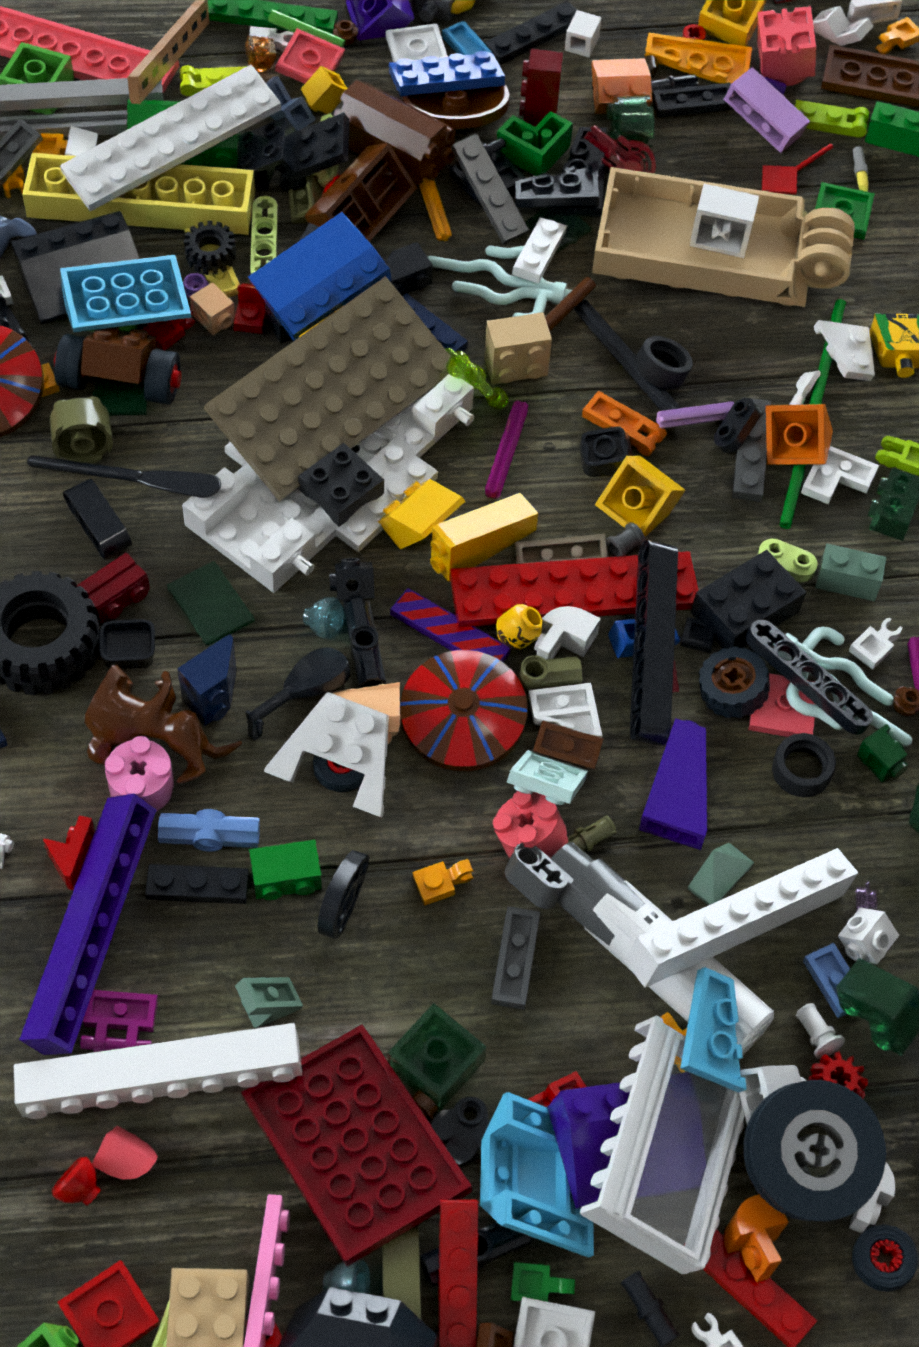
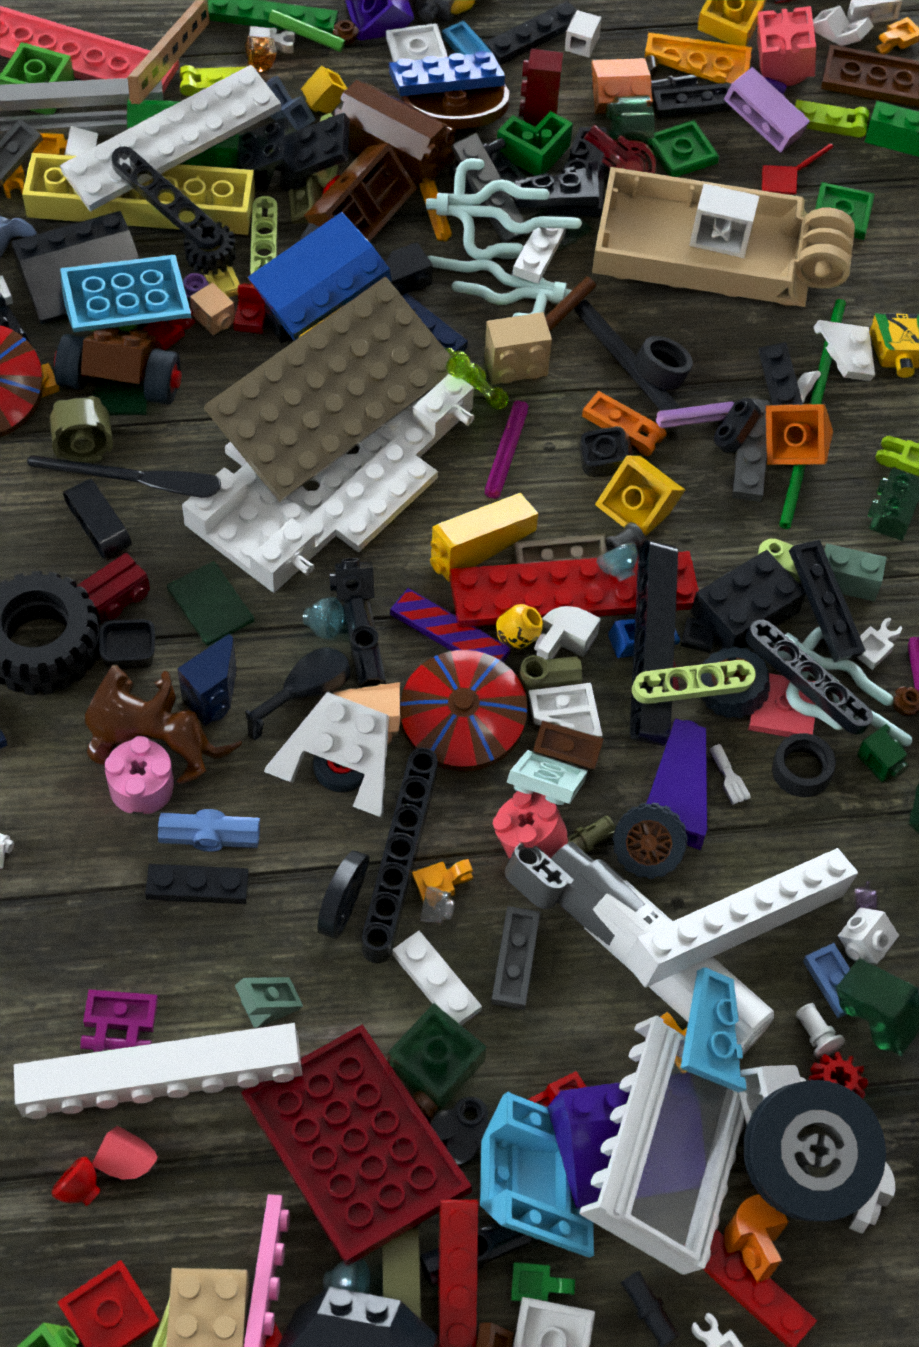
dark purple brick [19,793,156,1055] -> none
red slope [43,815,95,891] -> none
green brick [249,839,322,900] -> none
coral plate [275,28,345,84] -> none
black brick [298,443,384,527] -> none
yellow slope [377,479,465,549] -> none
red bush [682,24,706,40] -> none
sand green slope [687,842,754,906] -> none
white plate [801,446,879,504] -> none
black bush [852,1224,918,1292] -> none
piece [853,147,868,192] -> none
none -> black beam [112,146,221,250]
none -> black beam [362,748,437,964]
none -> white plate [392,931,482,1031]
none -> clear plate [420,886,455,925]
none -> light aqua plant [426,158,582,260]
none -> clear light blue brick [596,542,638,582]
none -> black wheel [613,803,688,879]
none -> yellowish green beam [632,660,755,704]
none -> green tile [646,120,719,177]
none -> white piece [710,744,751,805]
none -> black plate [758,342,803,405]
none -> black plate [789,539,866,663]

